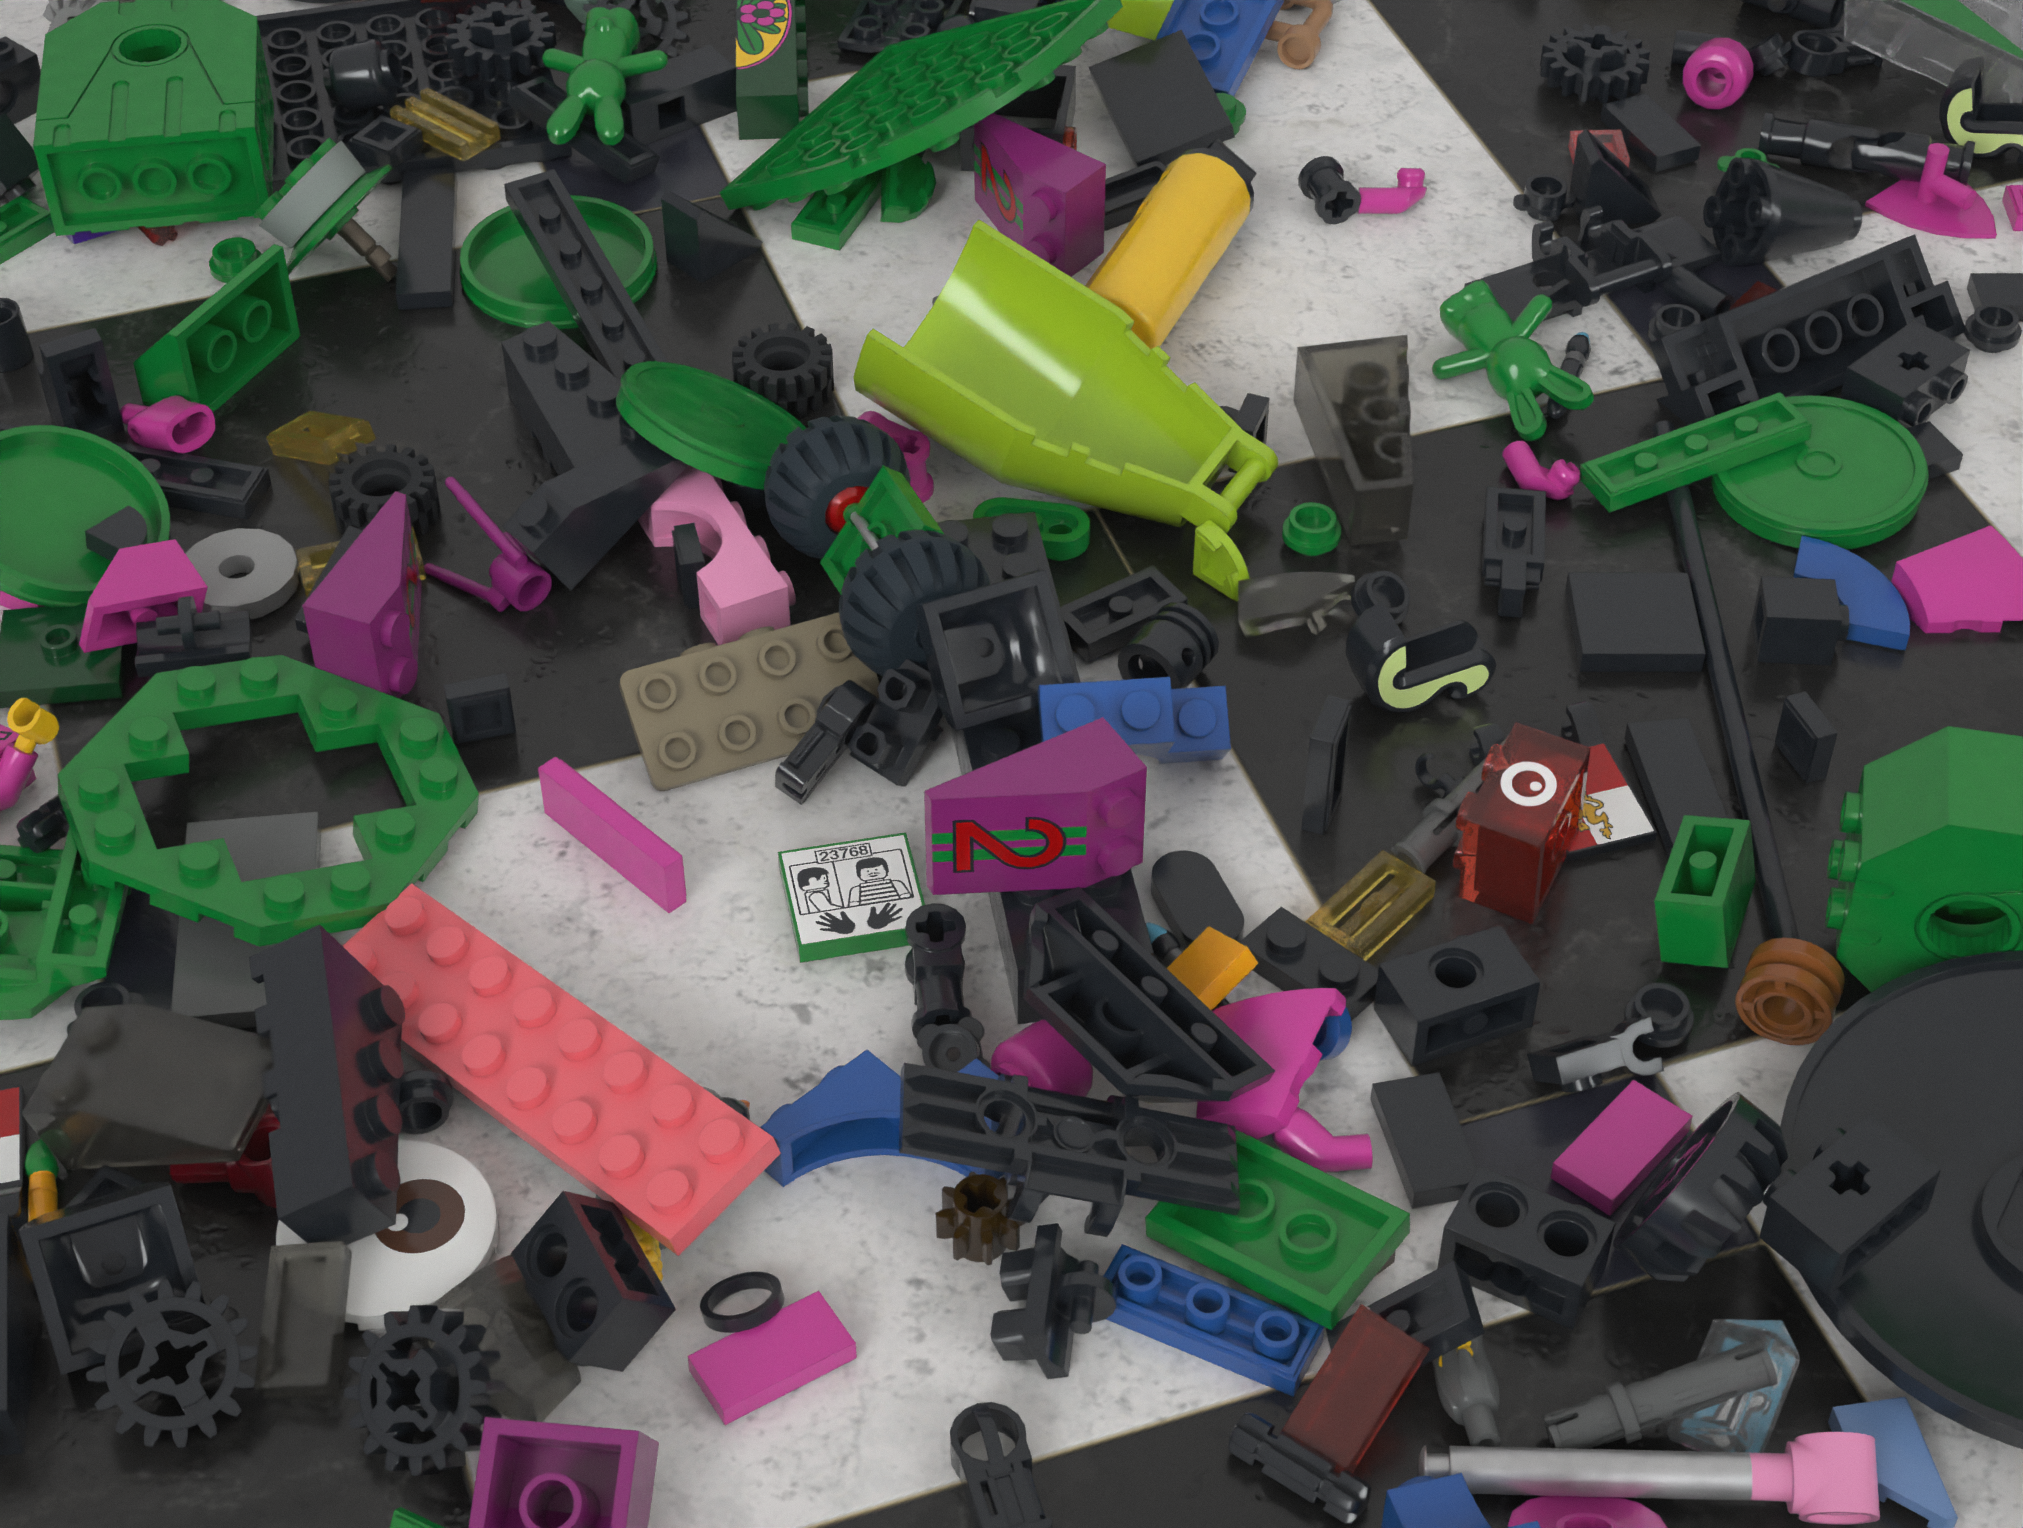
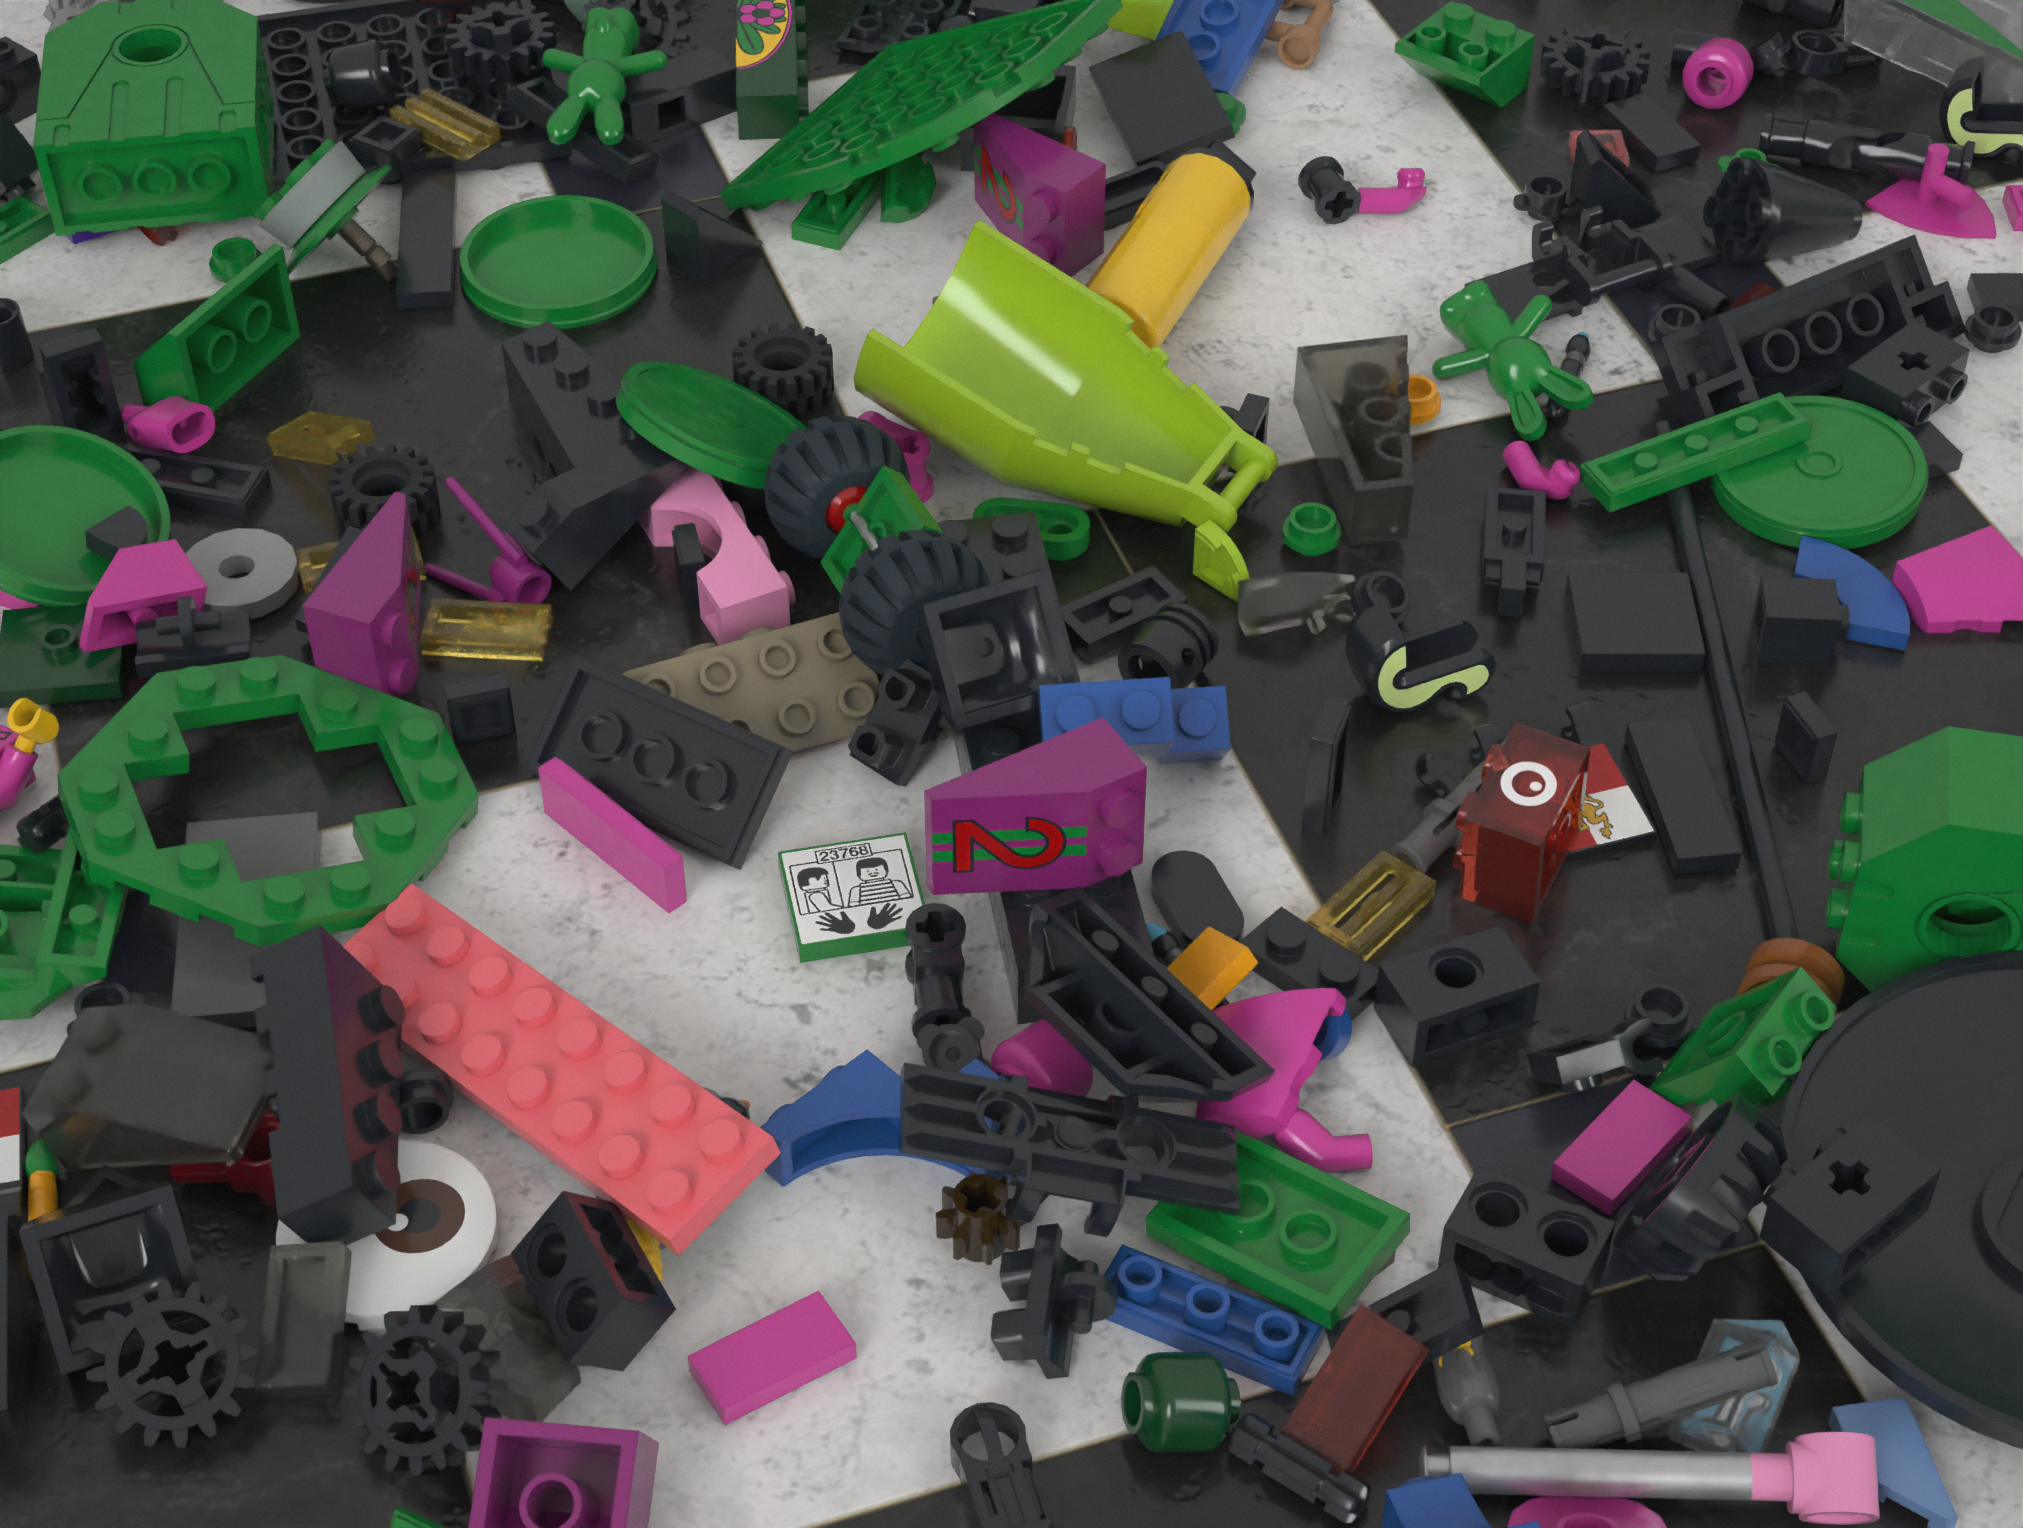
black plate [504,169,668,382] -> none
black piece [700,1272,785,1333] -> none
black piece [775,680,877,805] -> none
black tile [1370,1072,1478,1208] -> none
green brick [1654,815,1756,968] -> none
none -> clear yellow tile [420,598,553,661]
none -> black tile [523,654,794,870]
none -> dark green head [1121,1352,1241,1453]
none -> light orange plate [1384,374,1441,425]
none -> green slope [1394,1,1535,108]
none -> green plate [1649,966,1837,1109]

